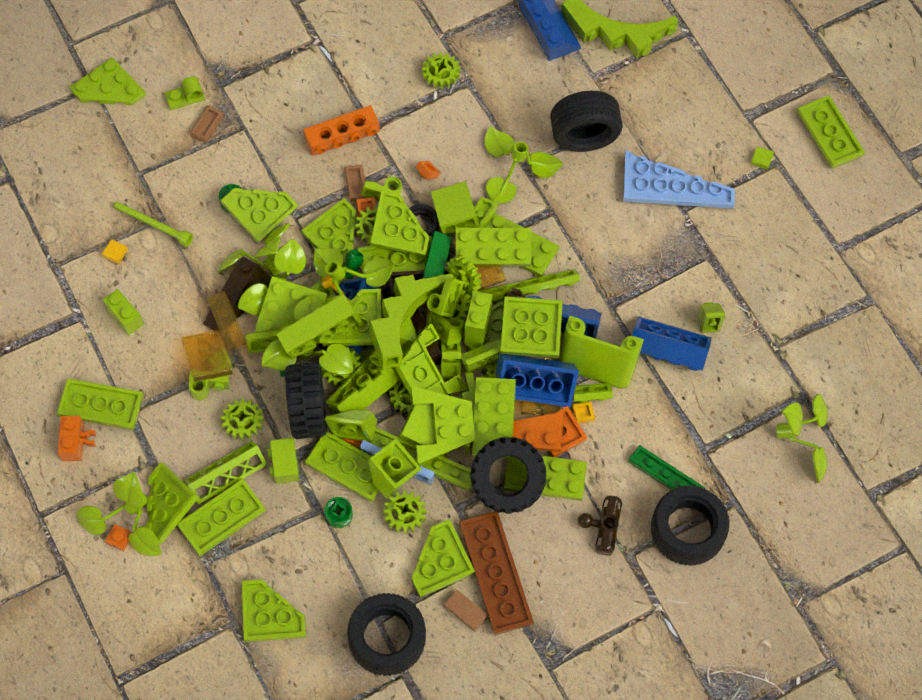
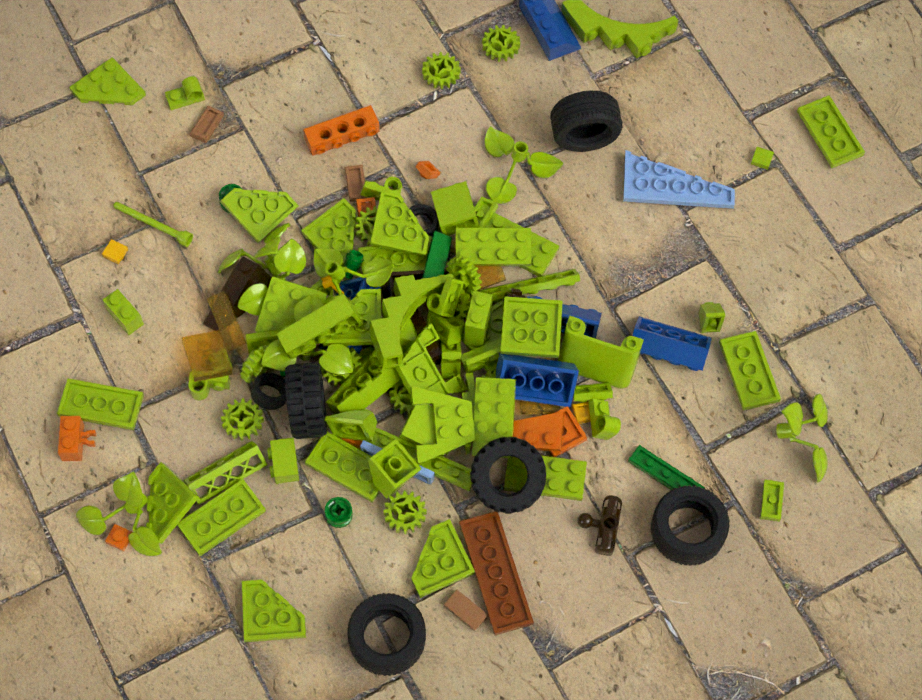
none -> lime gear [240,344,268,383]
none -> black tyre [251,373,286,410]
none -> lime gear [482,25,521,62]
none -> lime plate [588,398,621,440]
none -> lime plate [719,331,781,411]
none -> lime plate [760,479,784,522]

